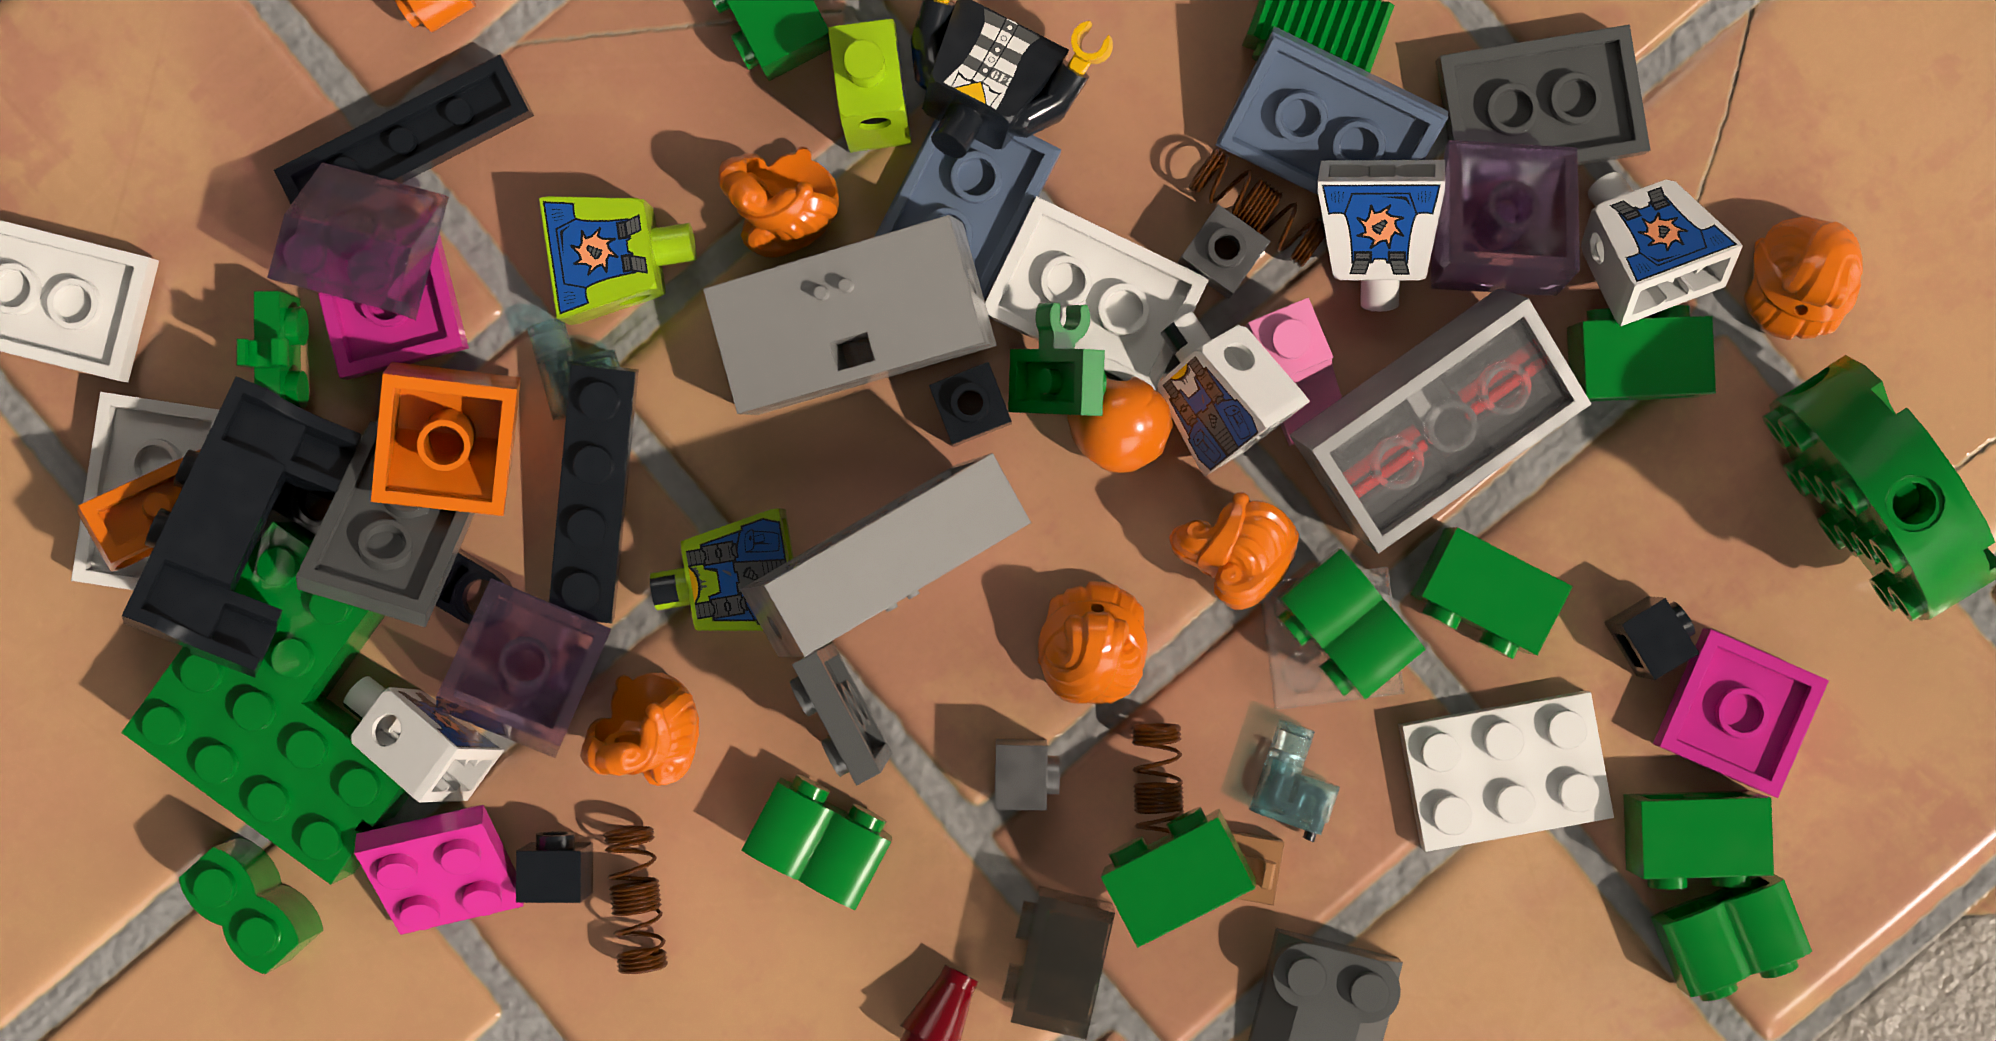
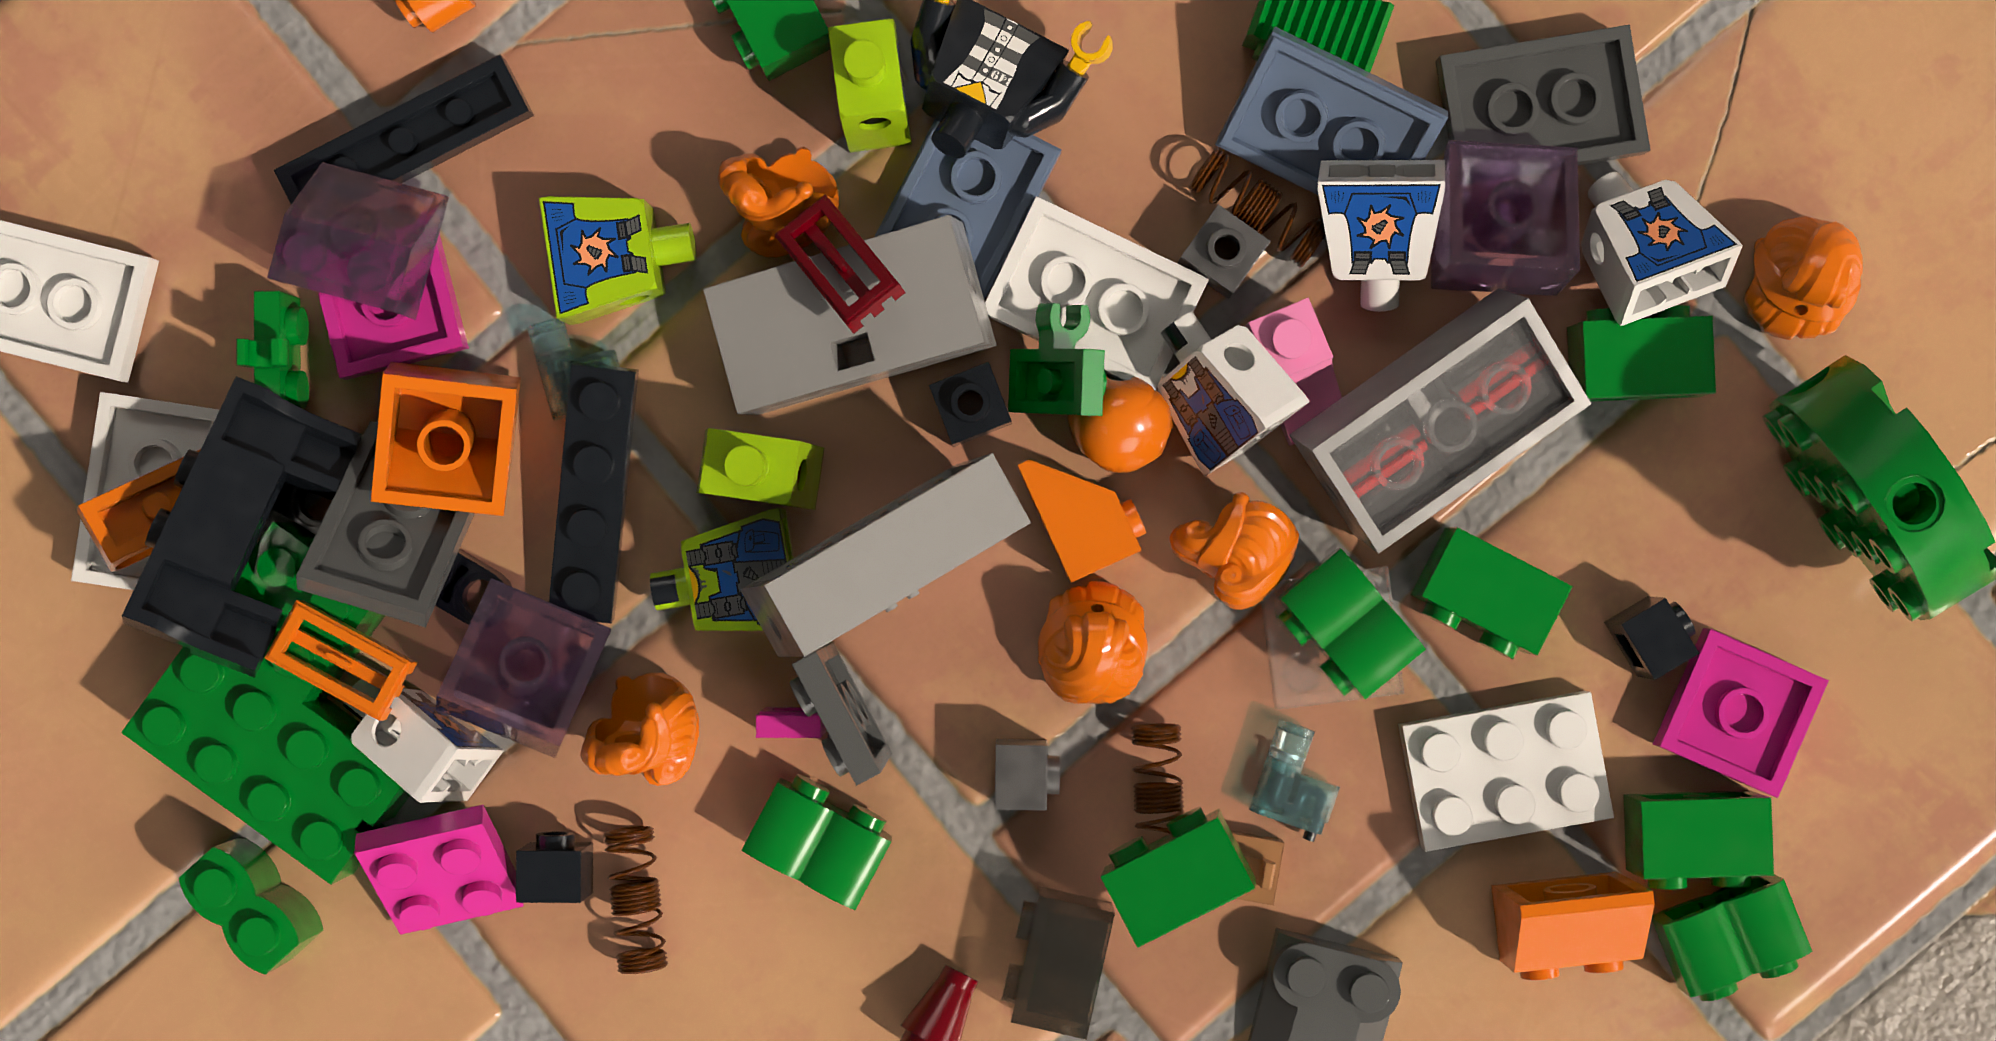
none -> orange tile [264,600,418,721]
none -> lime torso [696,428,825,510]
none -> dark pink tile [756,707,826,738]
none -> dark red tile [774,194,906,334]
none -> orange slope [1017,460,1146,583]
none -> orange slope [1491,871,1655,980]

